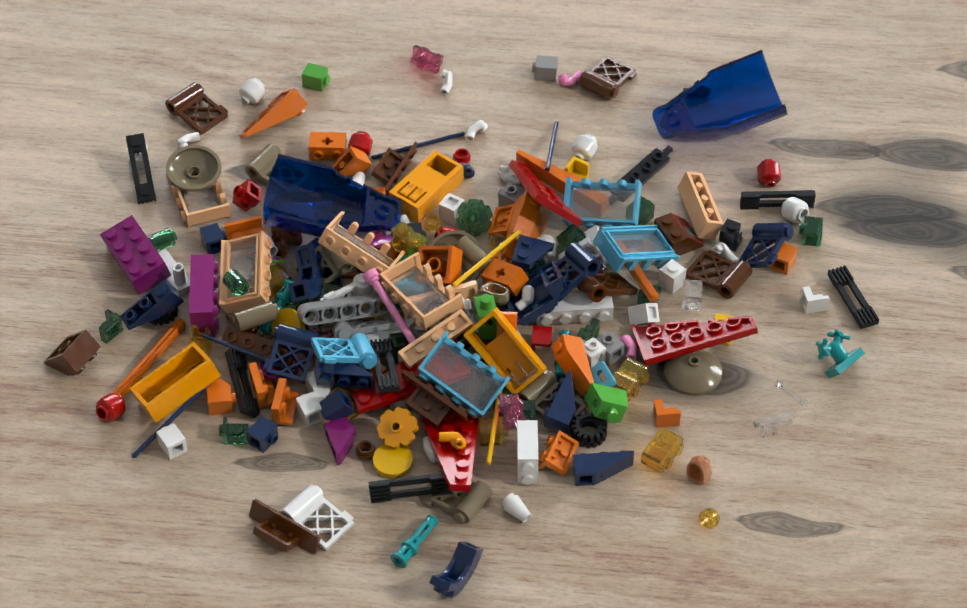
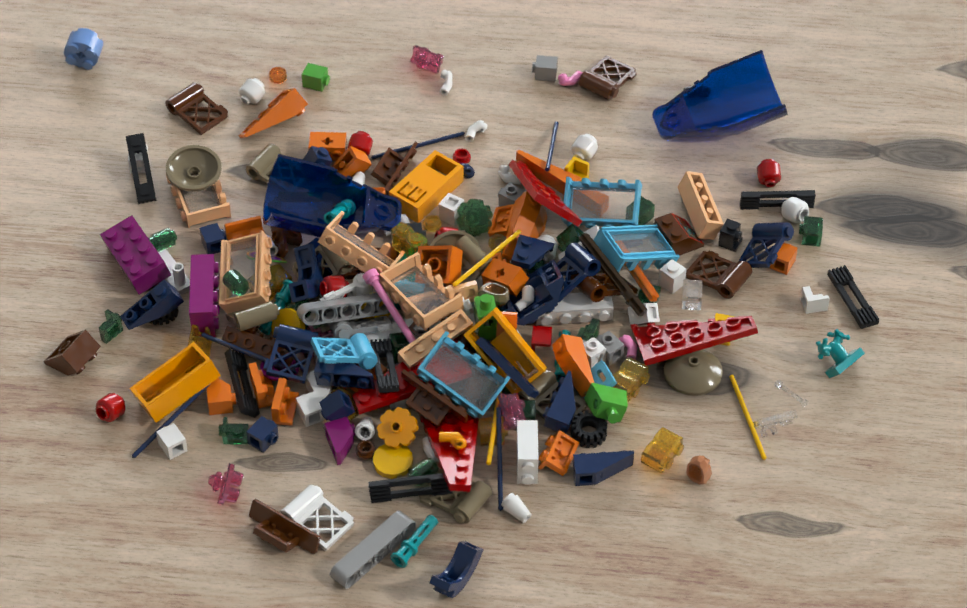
orange axle [112,318,186,398] -> none
white arm [177,132,200,149] -> none
red brick [232,179,262,212] -> none
magenta dish [370,231,396,248] -> none
black plate [609,145,673,206] -> none
orange panel [653,399,681,428] -> none
clear yellow plate [699,508,720,529] -> none
white arm [713,242,739,263] -> none
none -> medium blue brick [64,28,103,70]
none -> clear pink hips [208,463,244,505]
none -> clear orange tile [269,67,287,83]
none -> dark blue brick [301,146,332,177]
none -> red head [320,275,349,298]
none -> teal pin [324,199,356,224]
none -> light grey beam [330,511,416,589]
none -> white cone [355,417,375,440]
none -> clear green brick [408,458,439,486]
none -> dark blue tile [476,337,539,399]
none -> dark blue axle [496,406,503,511]
none -> dark brown axle [579,233,648,316]
none -> yellow axle [729,375,767,460]

